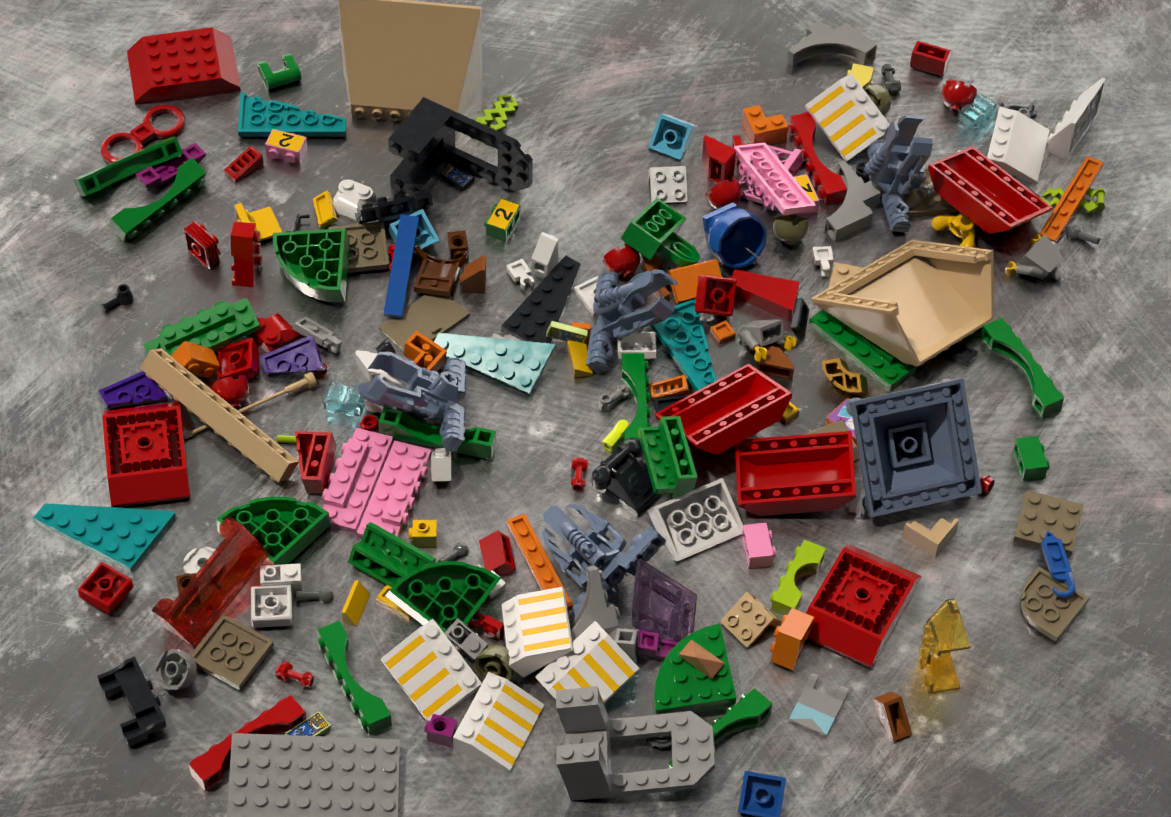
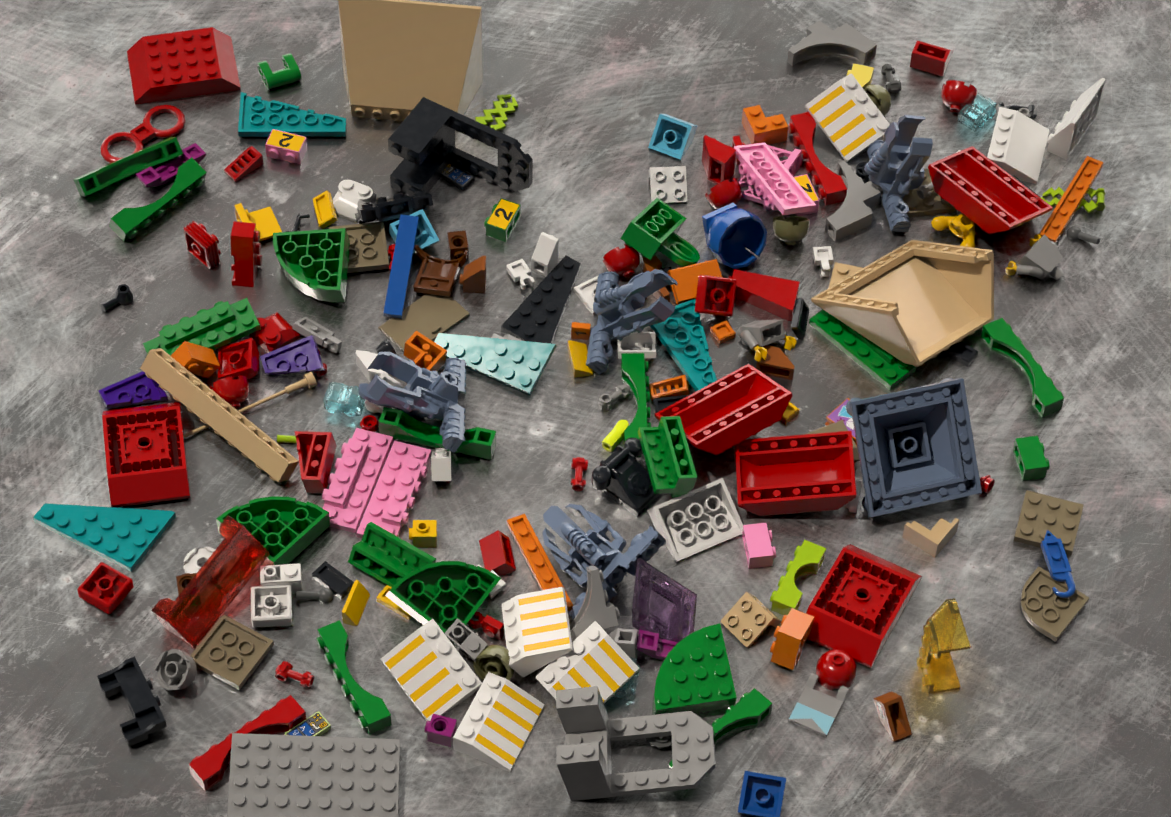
dark grey bar [437,542,469,562] -> none
tile [546,321,588,343] -> none
nougat slope [679,640,724,679] -> none
pearl gold brick [821,358,869,396] -> none
none -> black tile [312,561,354,599]
none -> red cylinder [816,649,857,691]

